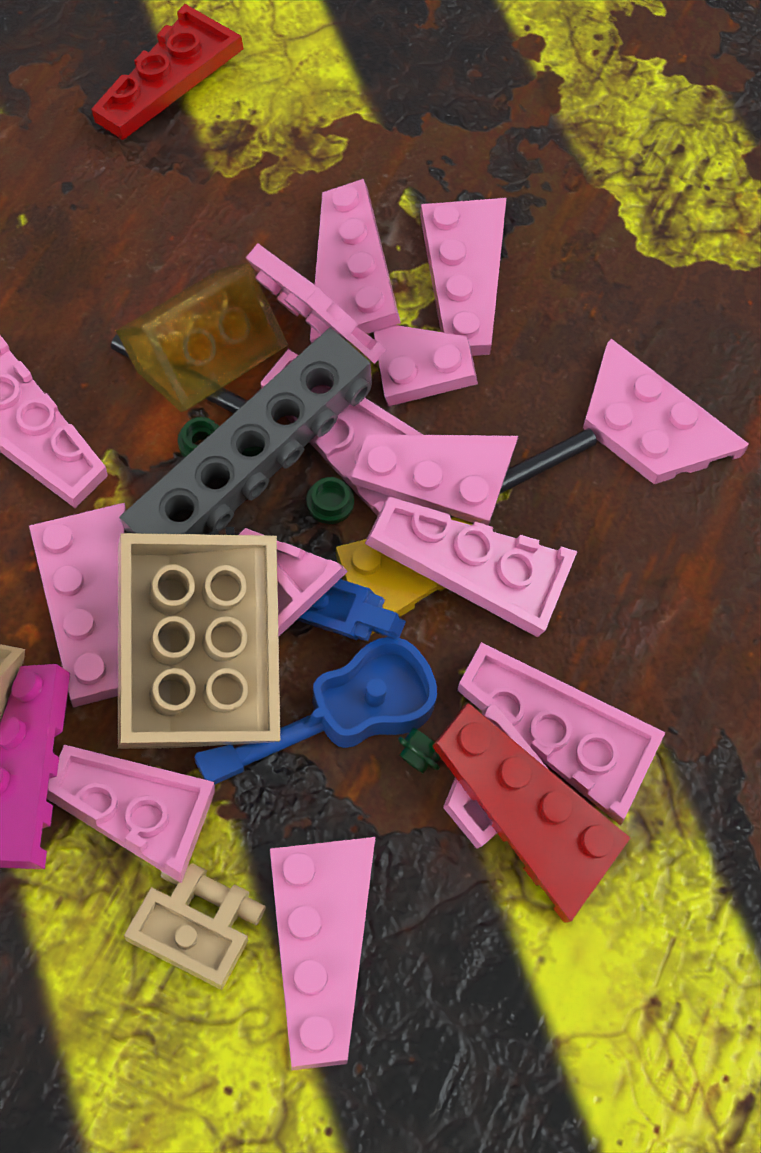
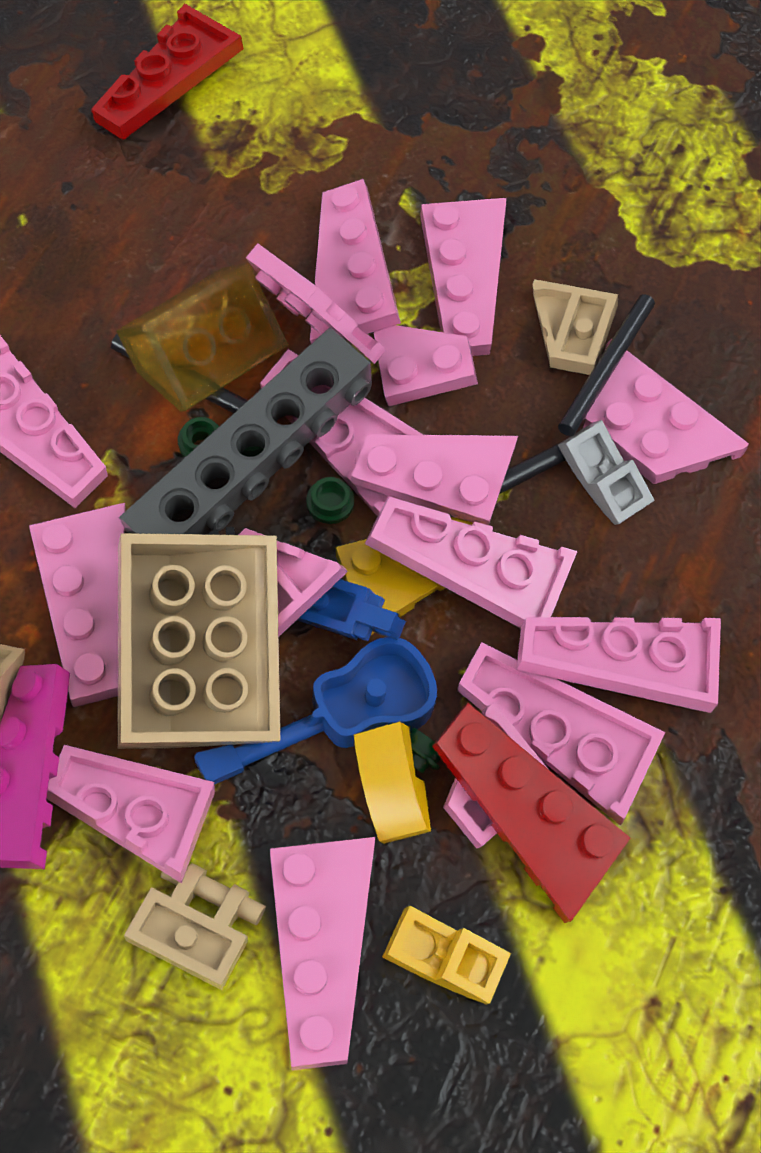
none -> yellow slope [354,721,431,844]
none -> yellow slope [382,906,511,1005]
none -> bright pink wing [516,617,721,713]
none -> tan wing [533,279,618,375]
none -> black bar [558,294,655,436]
none -> light grey slope [558,420,655,525]

